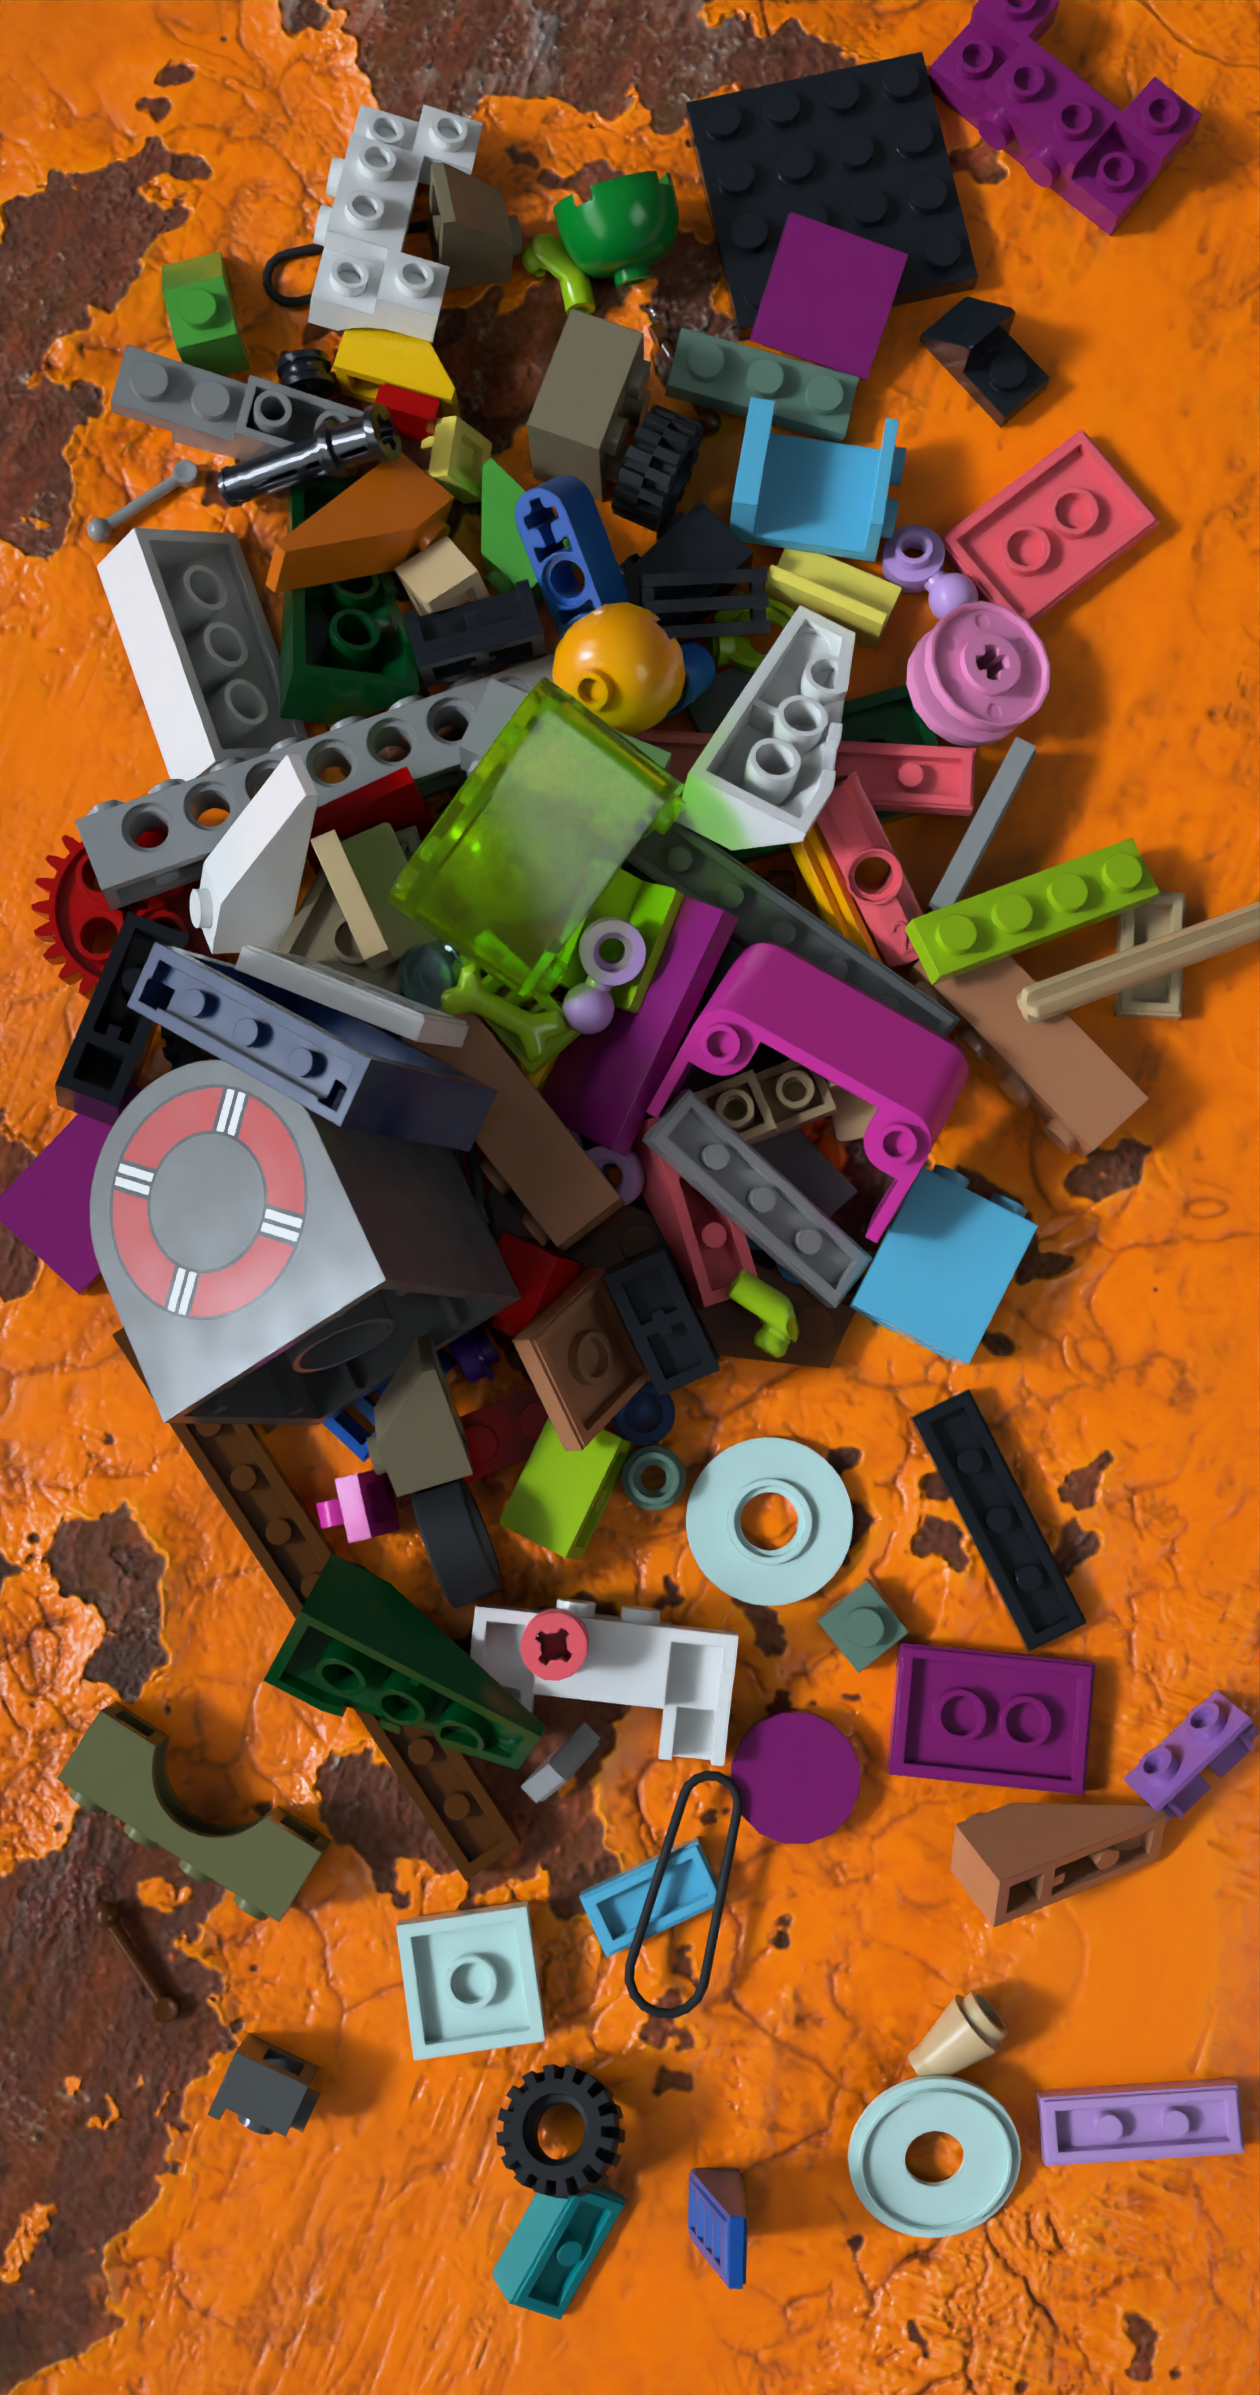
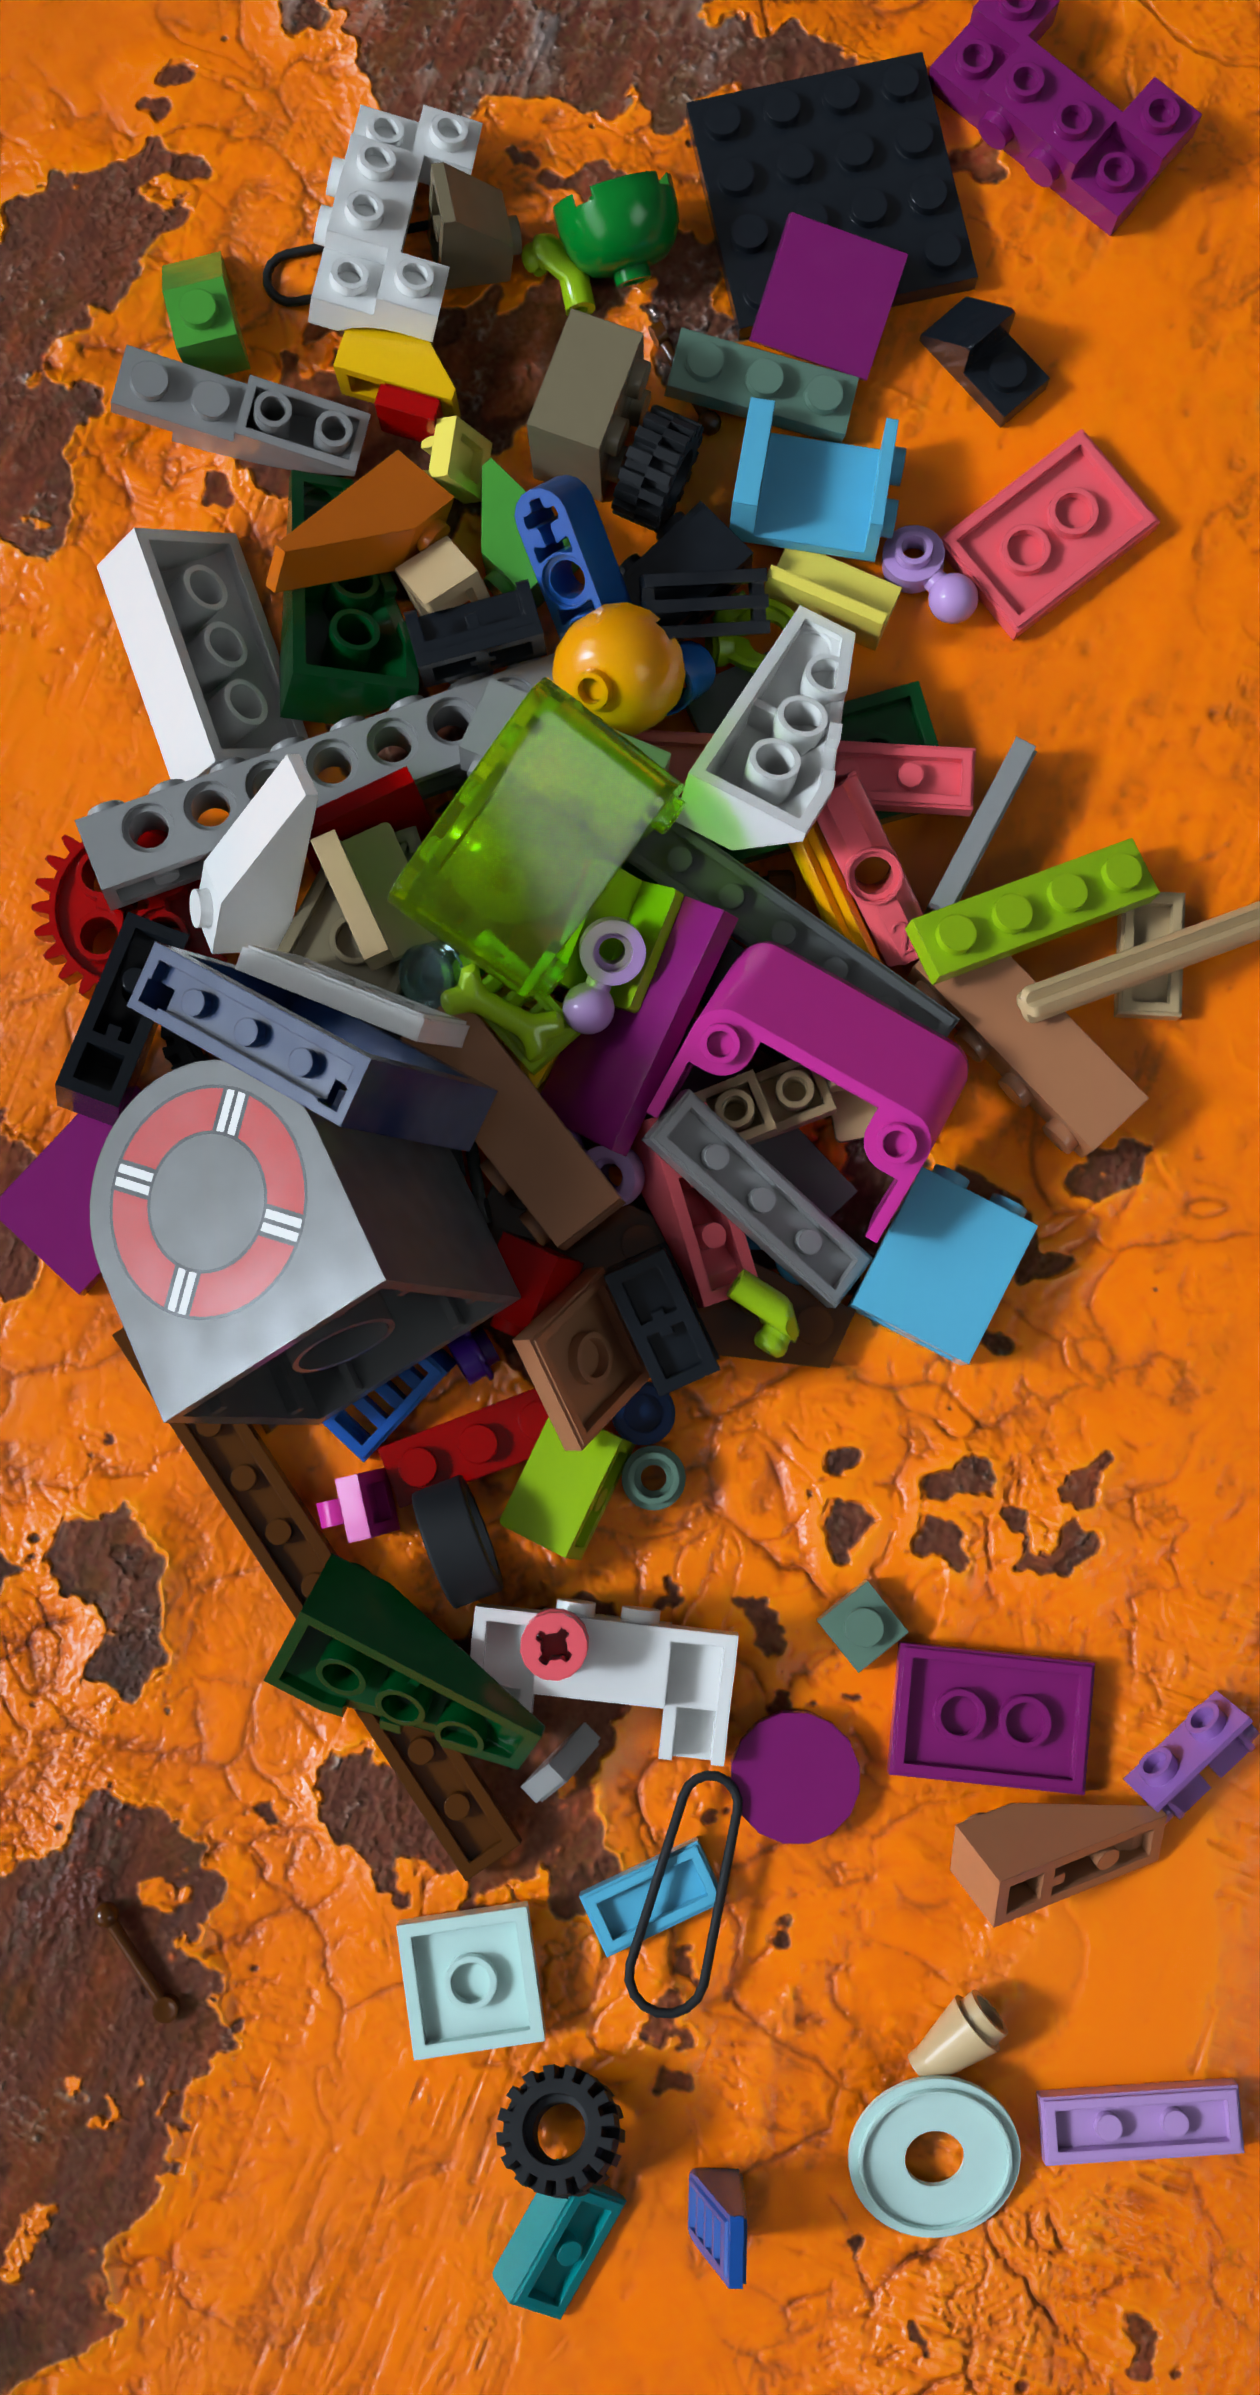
olive arch [57,1702,332,1922] -> none
light grey hinge [87,460,199,543] -> none
dark grey brick [207,2033,321,2137] -> none
black pin [217,403,401,508] -> none
black bush [276,349,336,399] -> none
dark tan slope [366,1333,473,1497] -> none
light aqua piece [686,1437,853,1606] -> none
bright pink wheel [906,601,1050,748] -> none
black tile [909,1389,1087,1652] -> none

